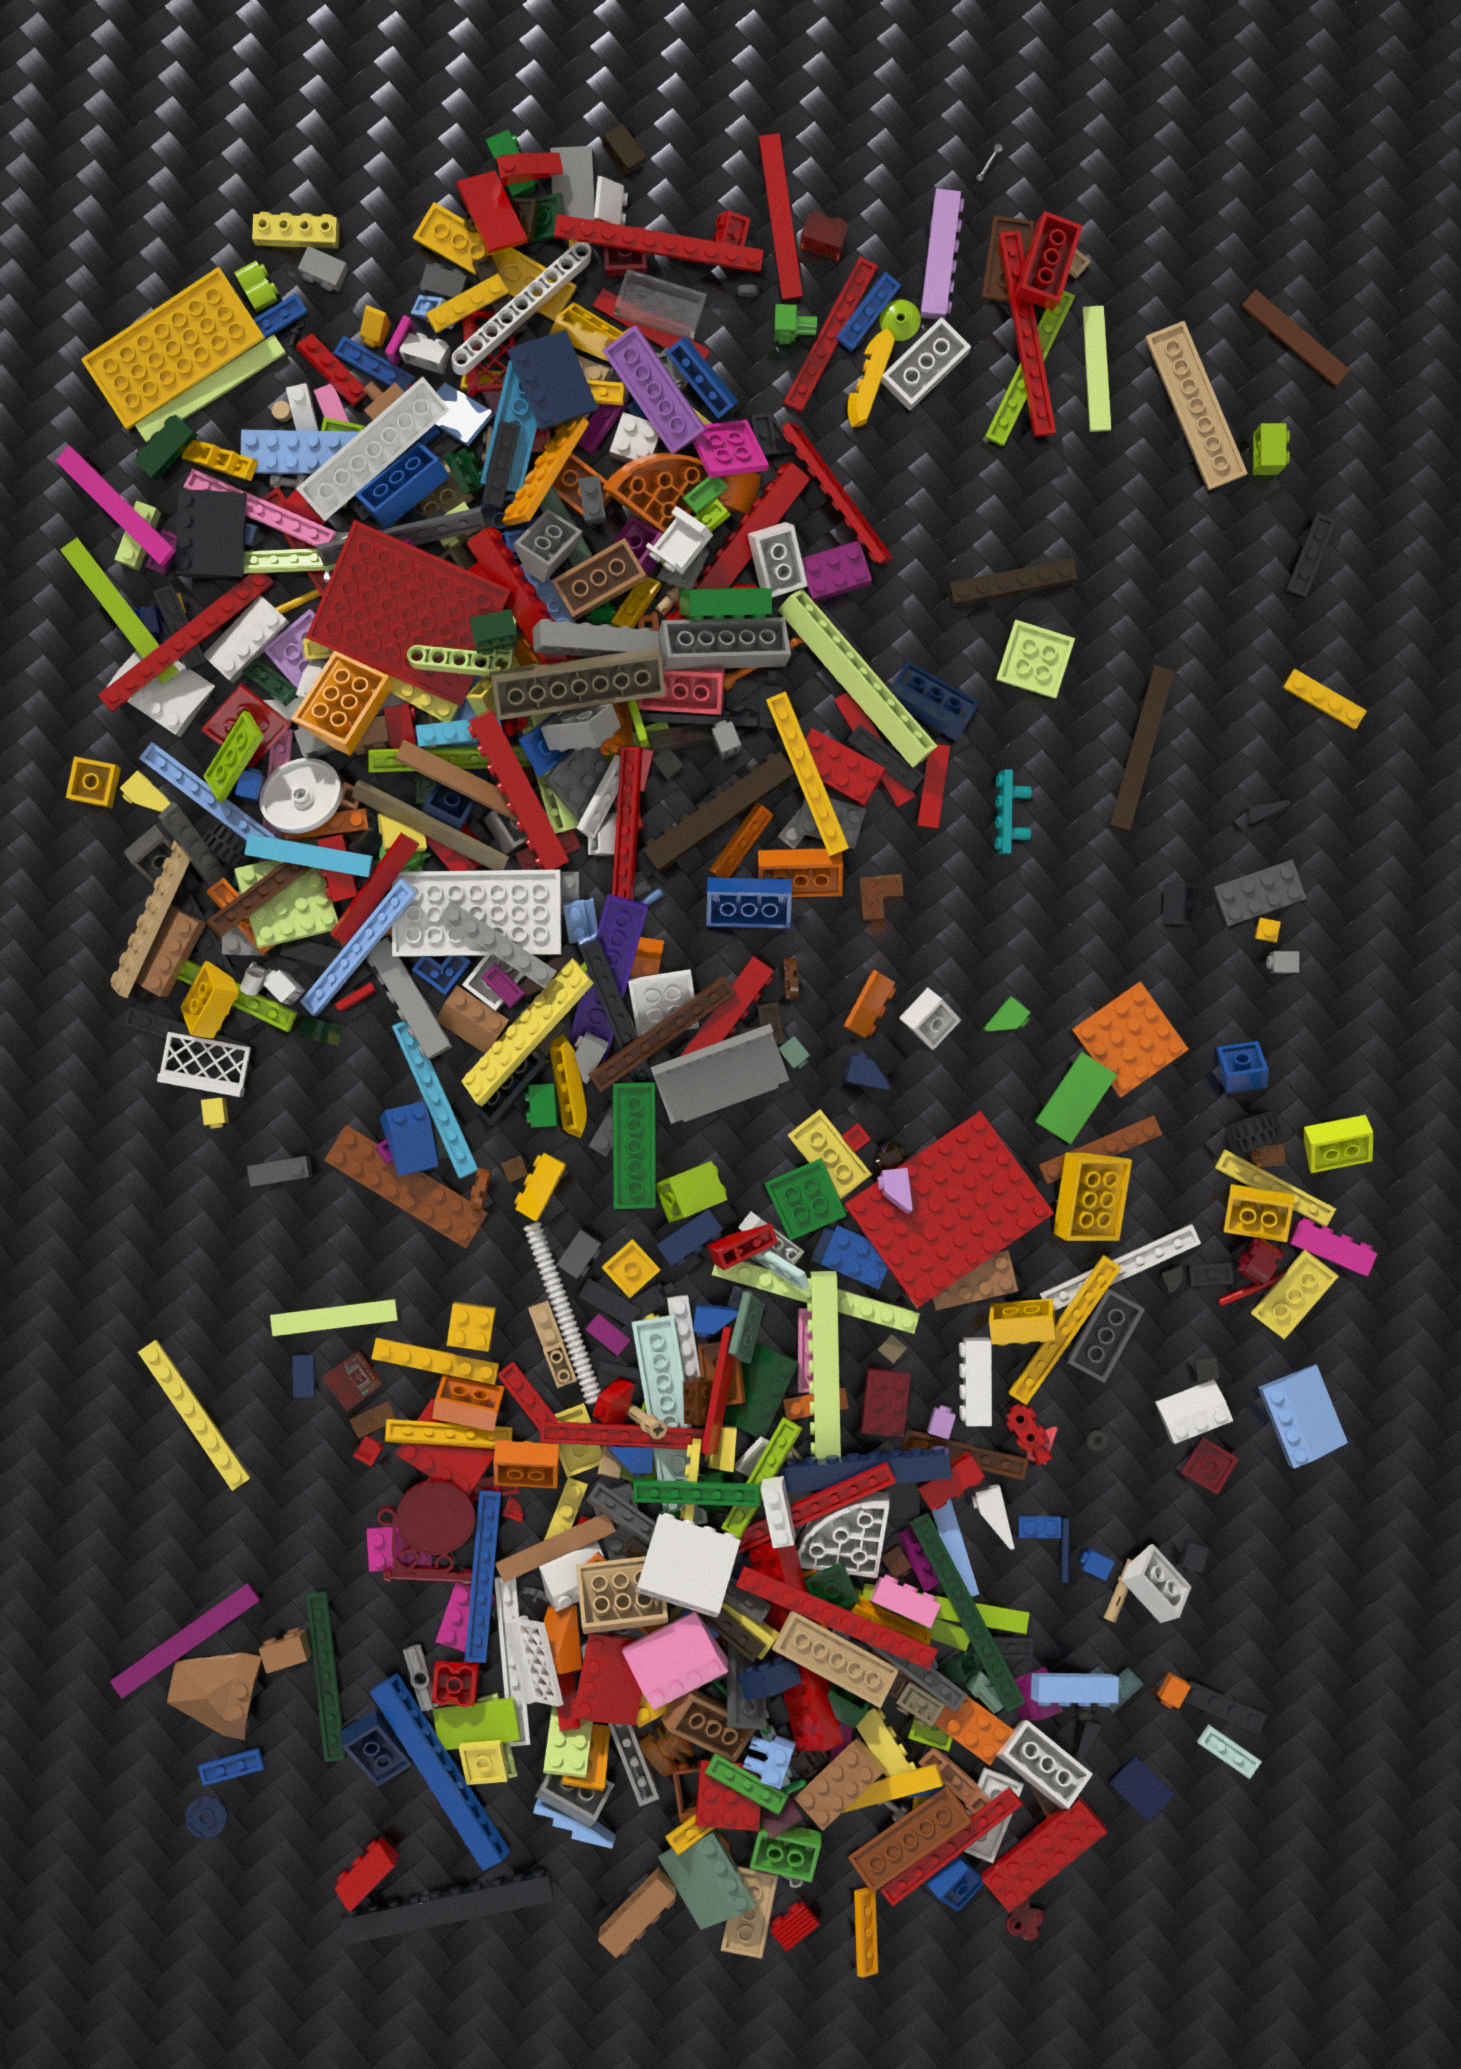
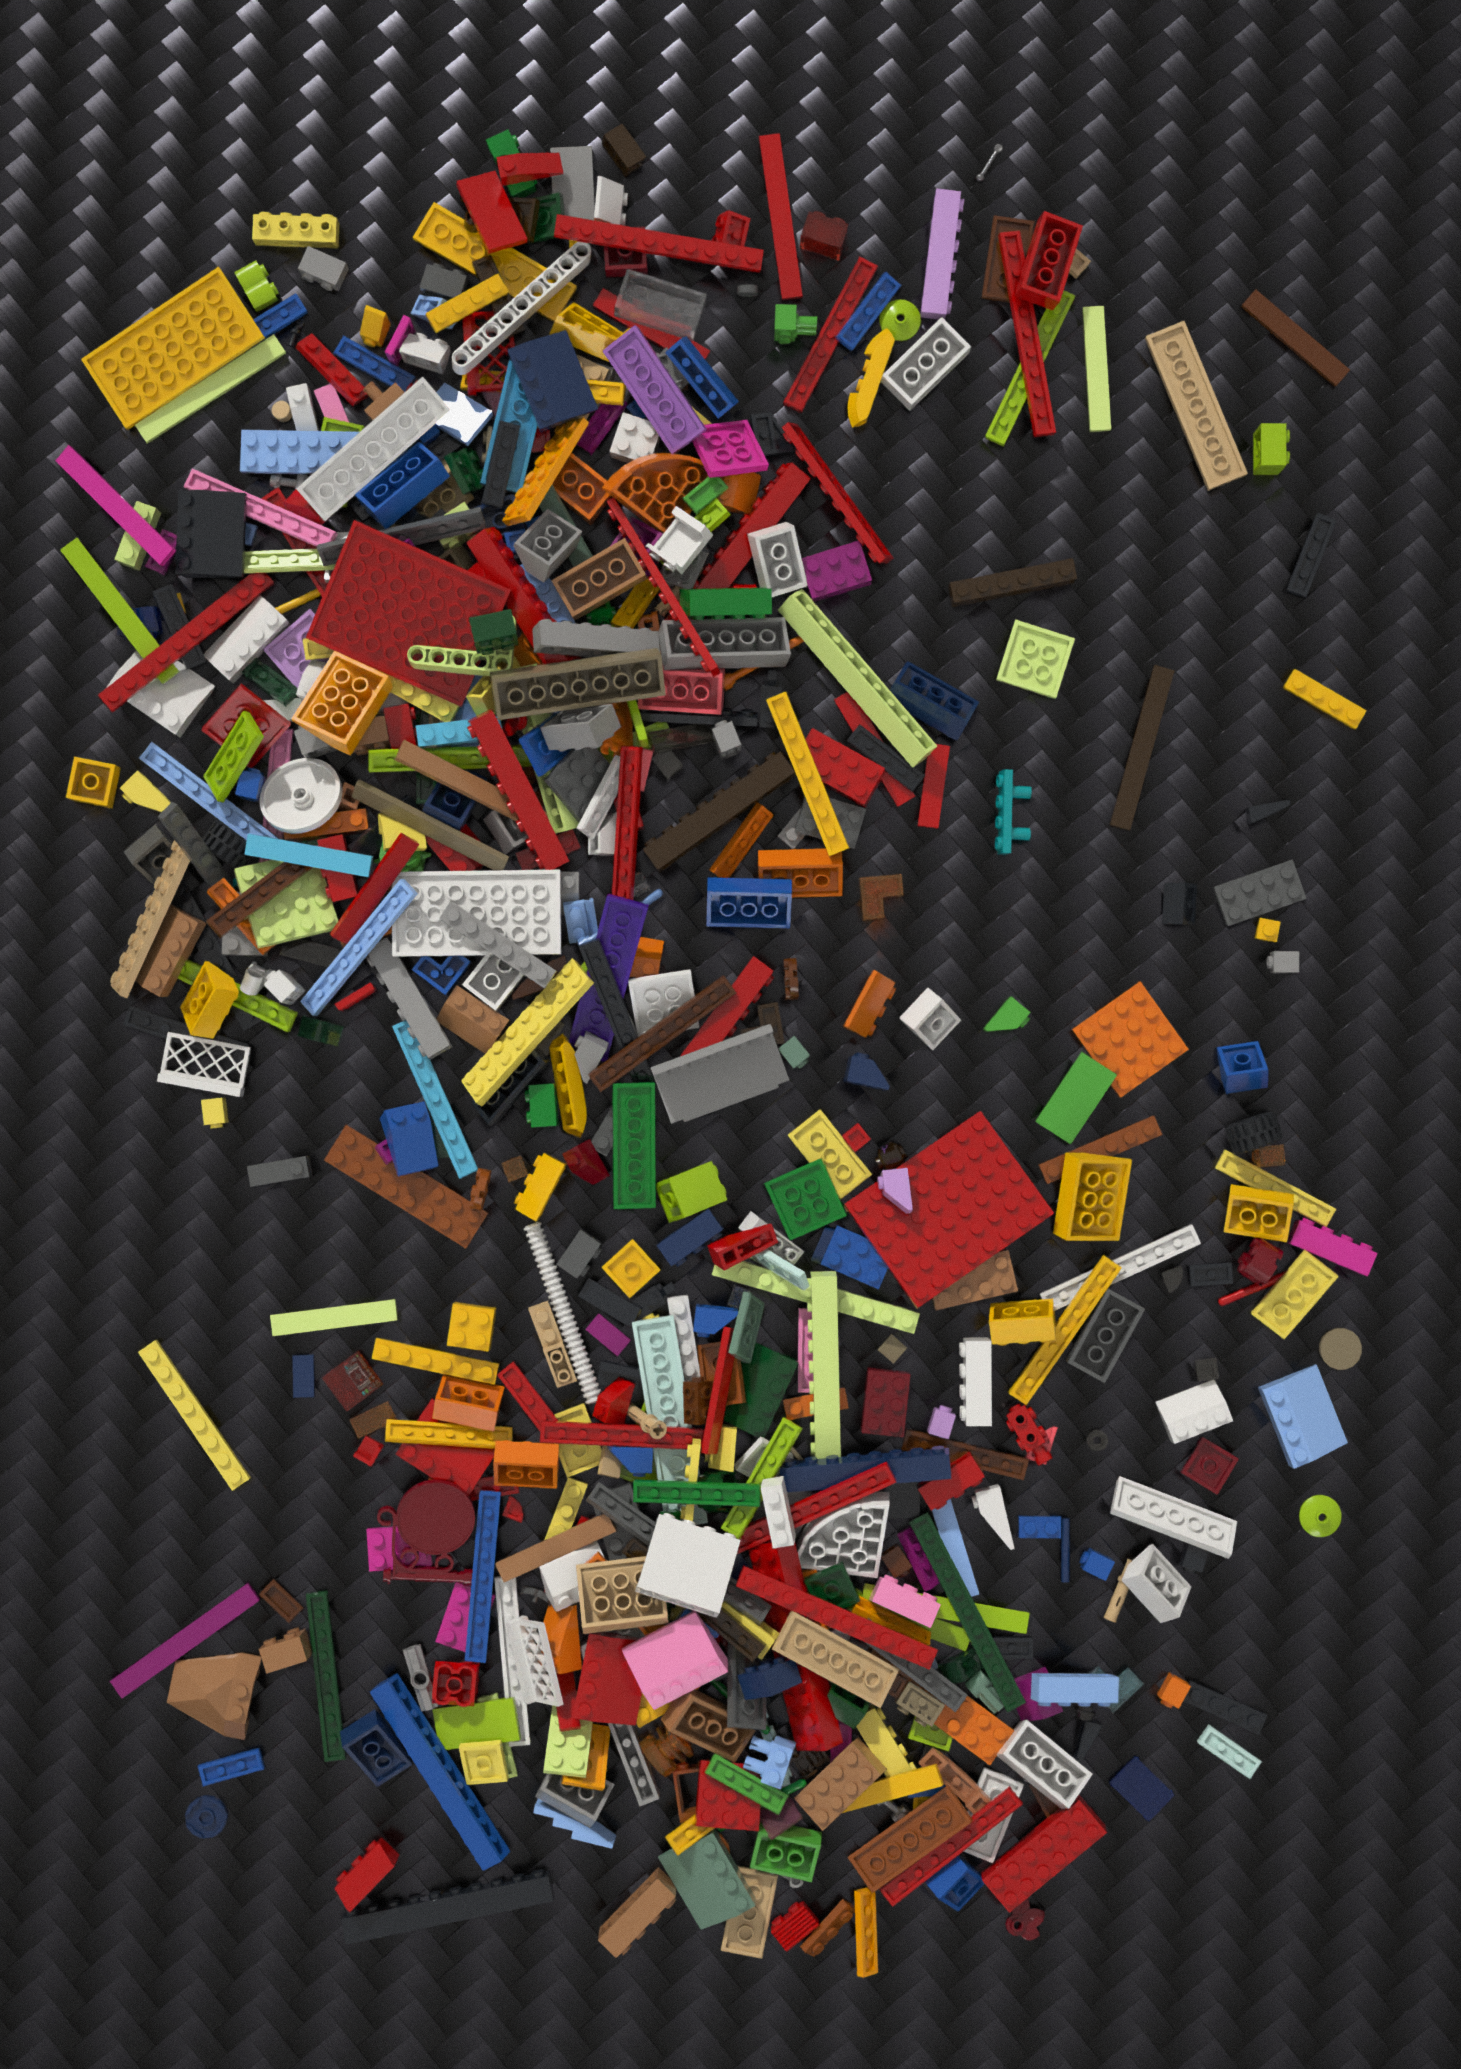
dark green brick [133,414,199,480] -> none
yellow slope [181,440,259,481] -> none
magenta tile [481,963,525,1008] -> none
dark grey brick [578,475,607,525] -> none
neon yellow slope [1304,1115,1373,1173] -> none
none -> reddish brown tile [259,1579,303,1623]
none -> dark red slope [562,1139,610,1185]
none -> red plate [607,497,720,678]
none -> dark orange plate [800,1899,855,1957]
none -> white plate [1110,1476,1237,1559]
none -> lime dish [1299,1495,1341,1537]
none -> dark tan tile [1319,1328,1362,1370]

